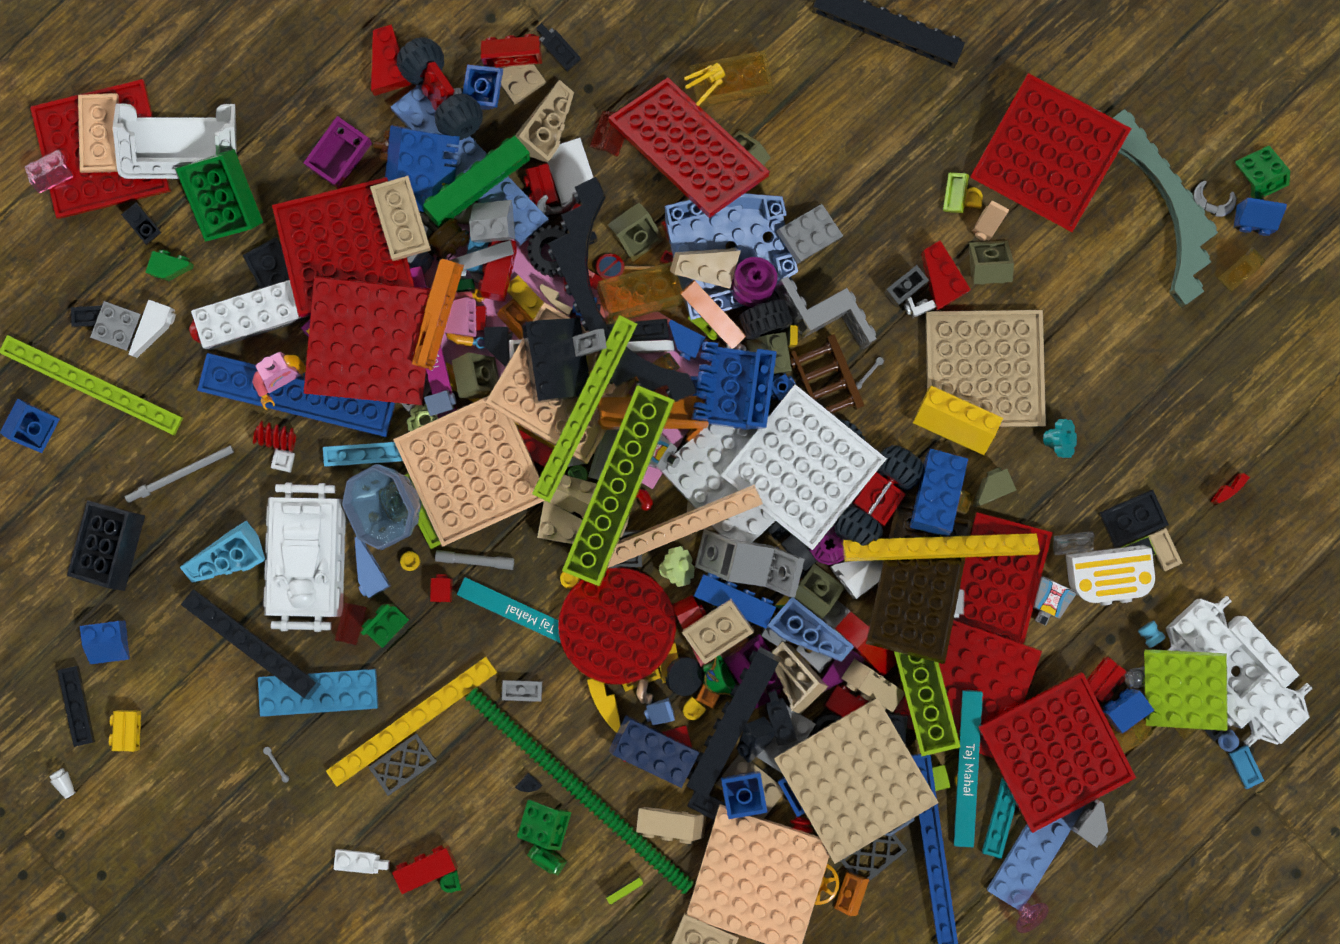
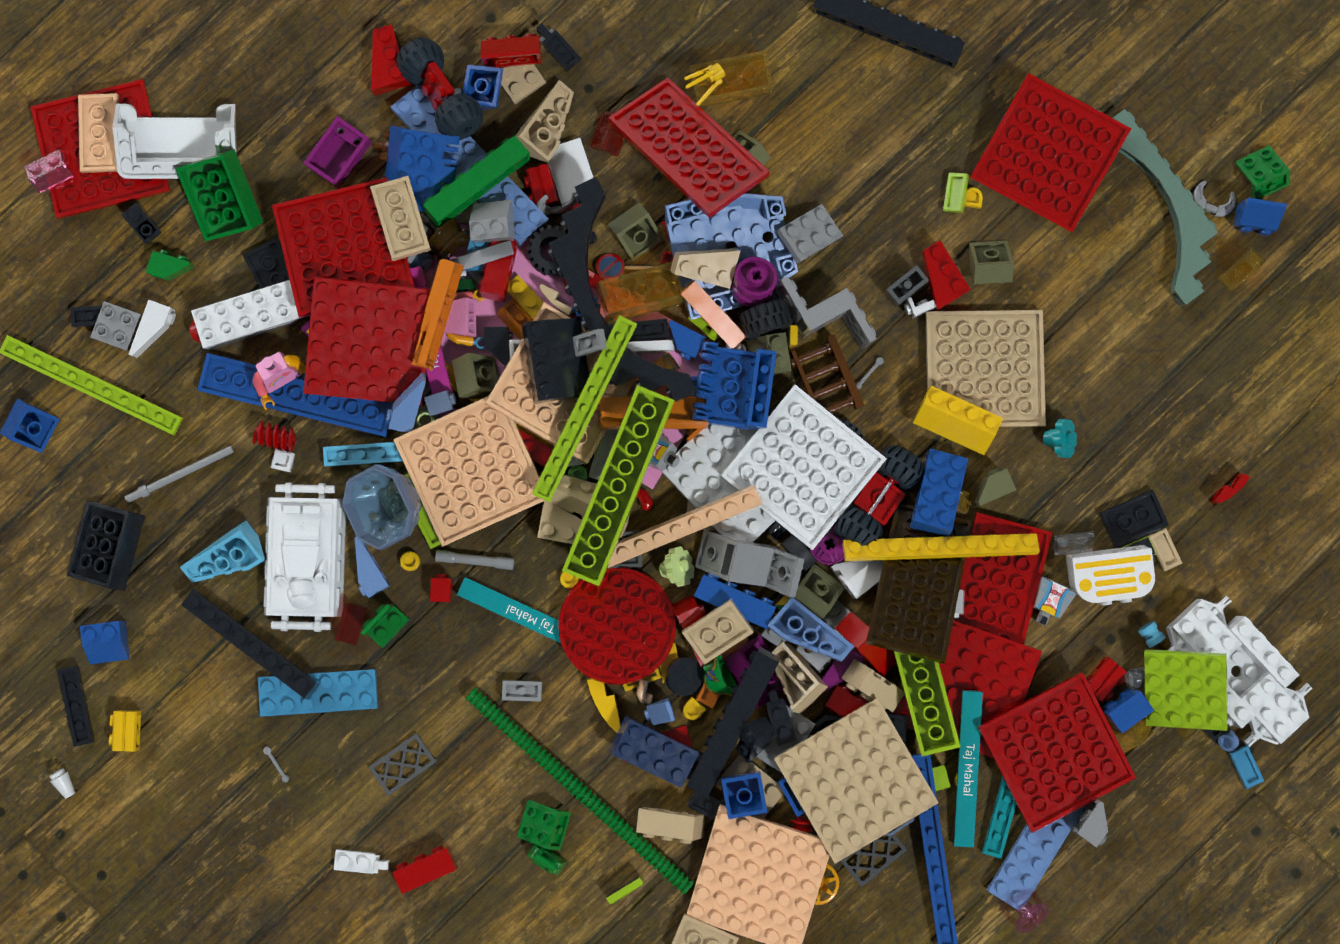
yellow plate [326,656,498,787] -> none
green tile [440,870,462,893] -> none
red piece [476,306,487,332] -> none
black tile [515,772,543,792] -> none
blue brick [771,374,796,403] -> none
orange slope [834,871,869,916] -> none
light nougat slope [972,201,1009,241] -> none
none -> medium blue slope [386,373,426,433]

